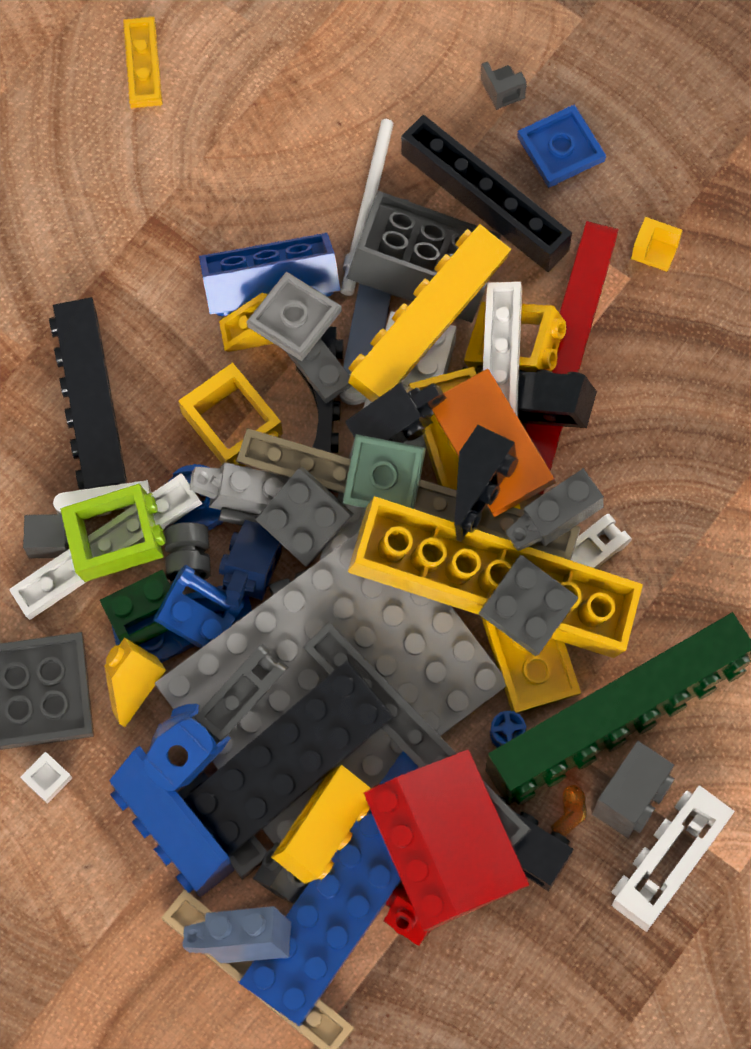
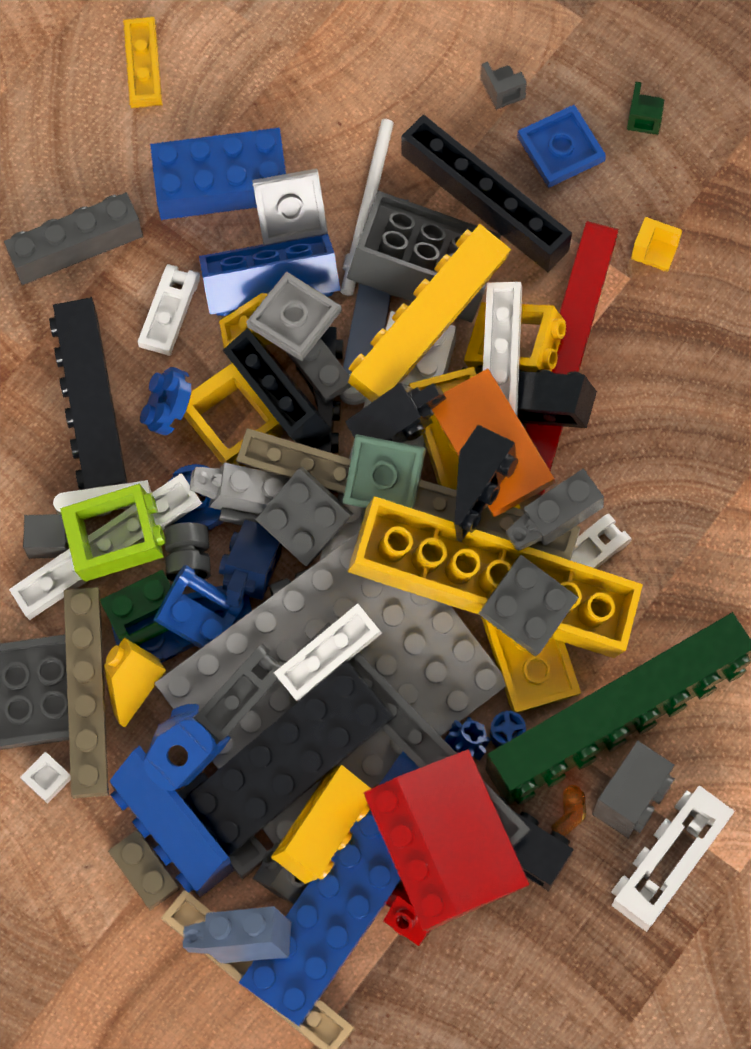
none -> dark grey brick [4,192,143,285]
none -> dark tan plate [64,587,109,799]
none -> dark tan plate [108,830,180,911]
none -> white plate [138,264,200,356]
none -> blue plate [140,367,191,436]
none -> blue brick [150,128,286,220]
none -> black brick [223,328,333,447]
none -> light grey tile [252,168,328,245]
none -> white plate [274,604,382,702]
none -> blue gear [444,717,491,761]
none -> dark green panel [627,81,664,135]

